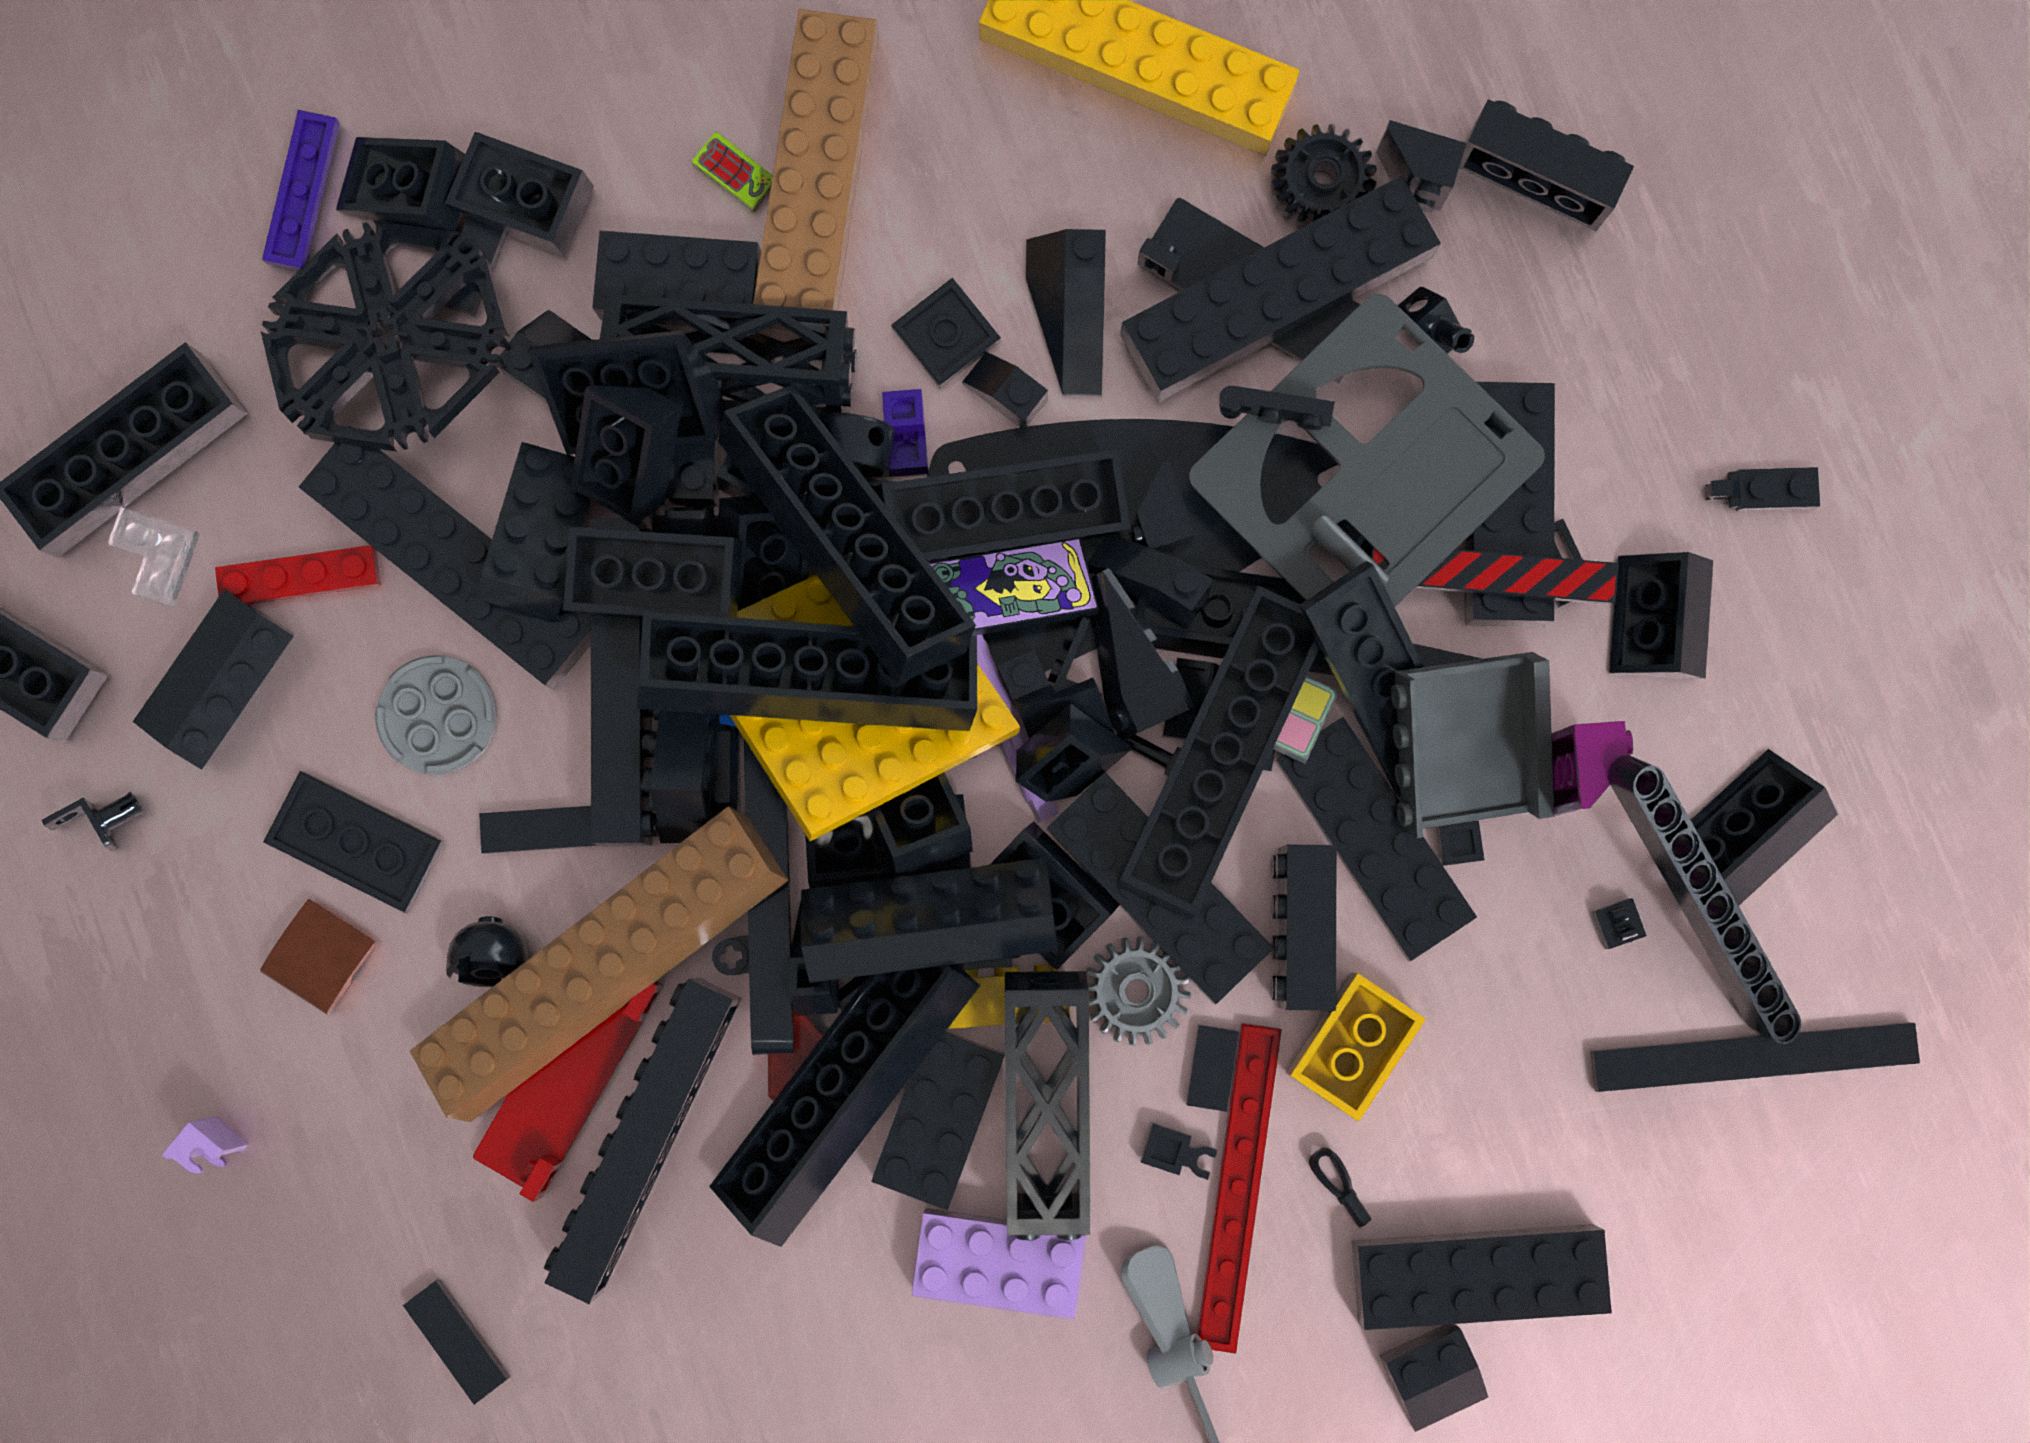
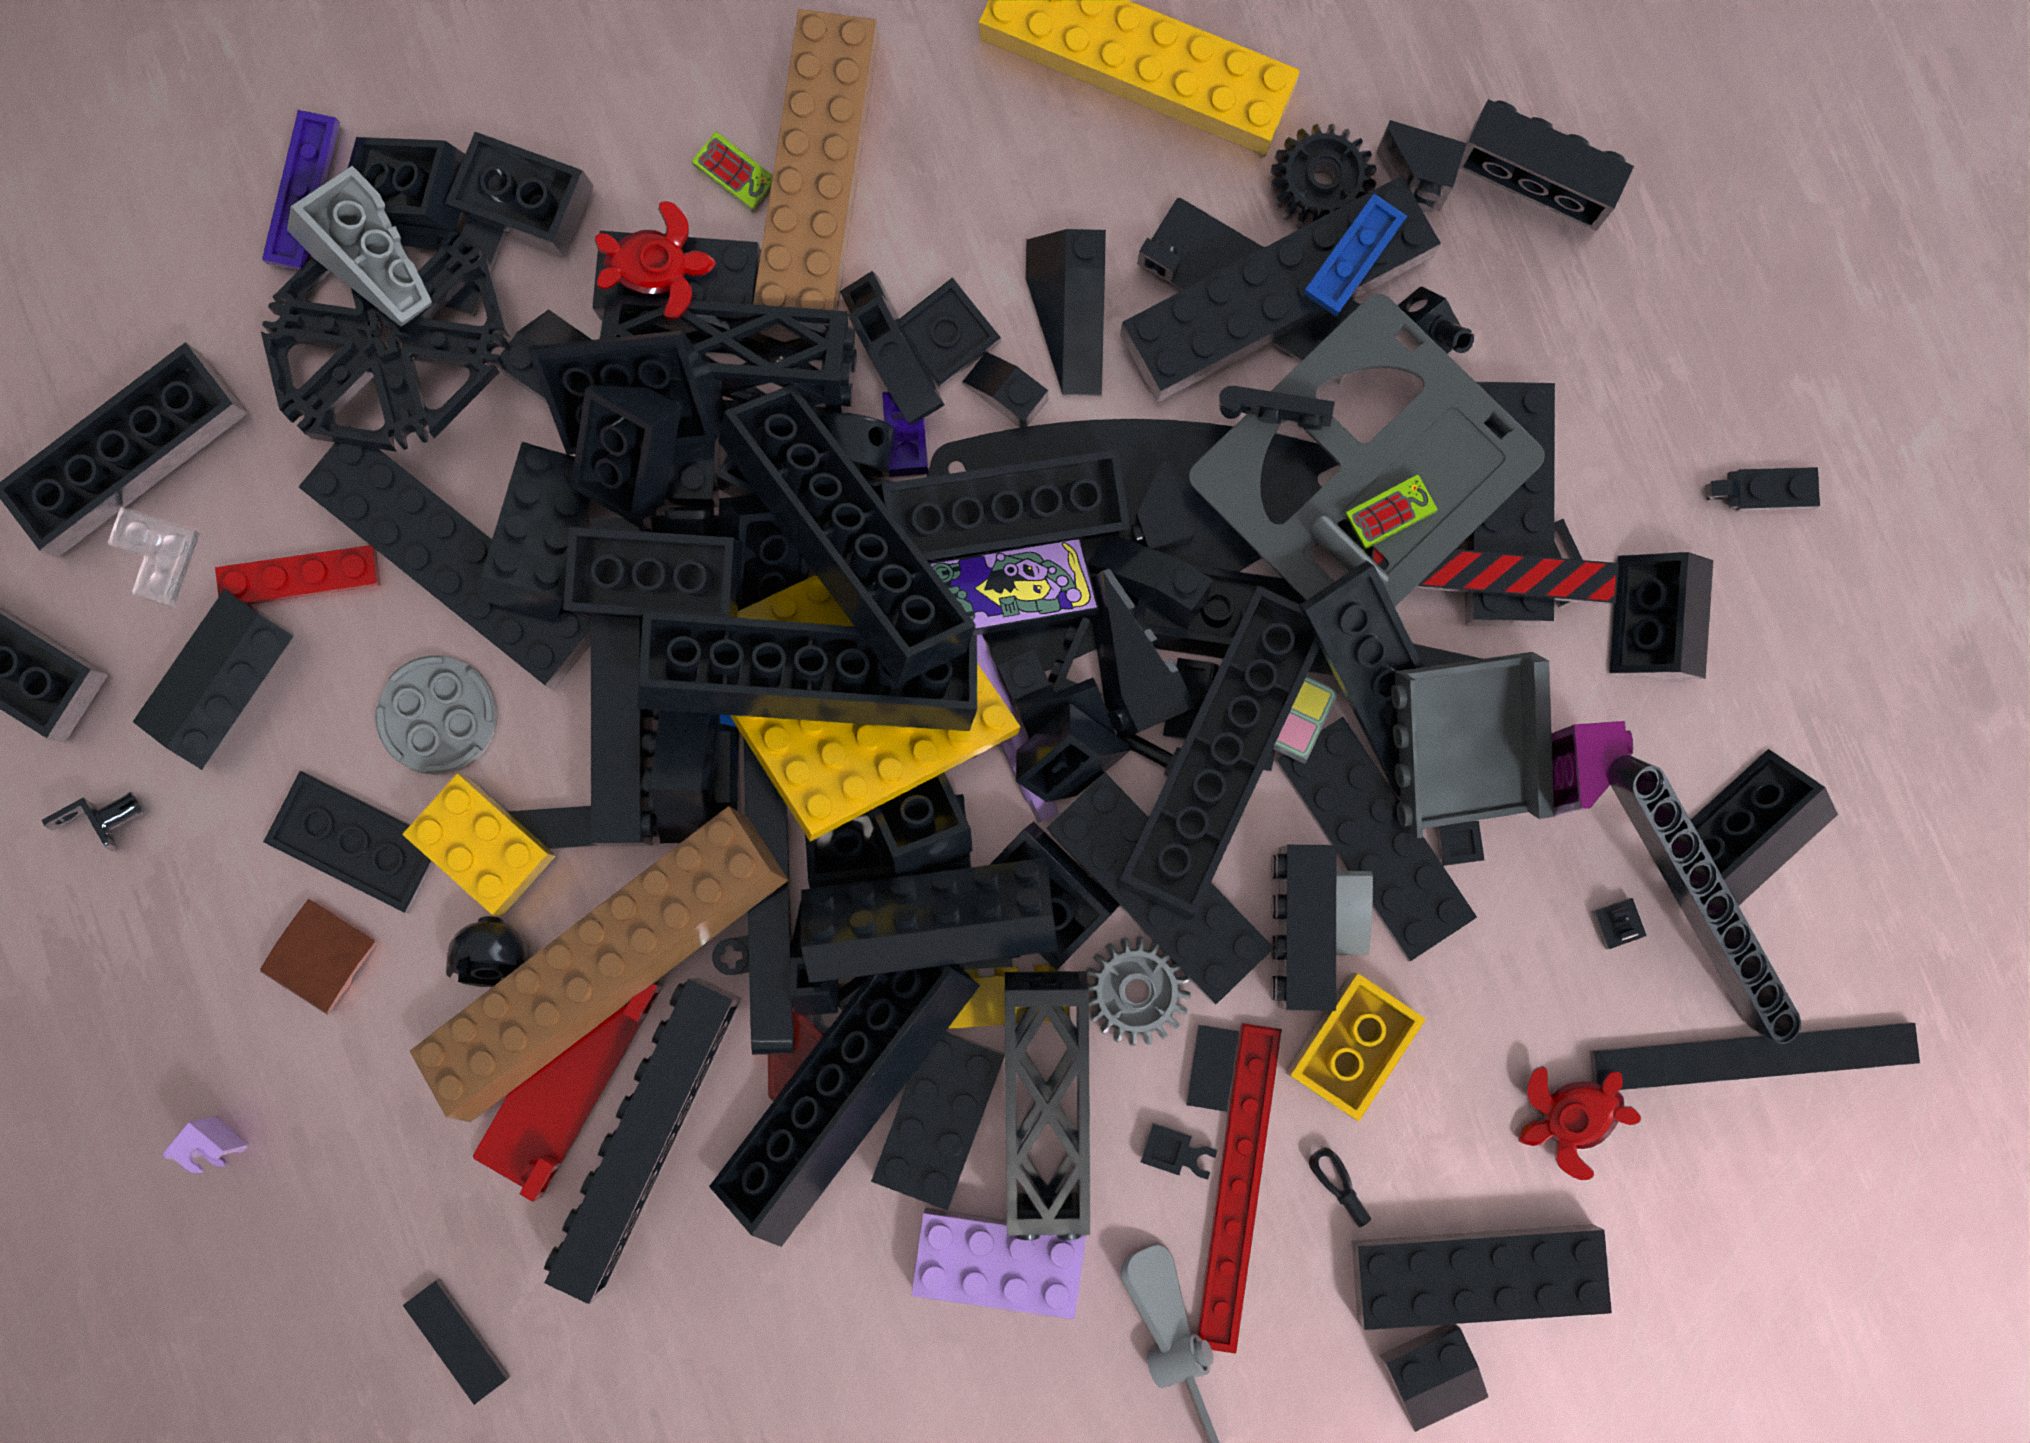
none -> light grey wedge [287,166,432,326]
none -> yellow brick [402,773,557,916]
none -> red animal [595,201,716,320]
none -> black slope [840,270,945,426]
none -> blue plate [1303,193,1407,317]
none -> light grey slope [1336,871,1373,955]
none -> tile [1345,474,1438,550]
none -> red animal [1518,1066,1641,1181]

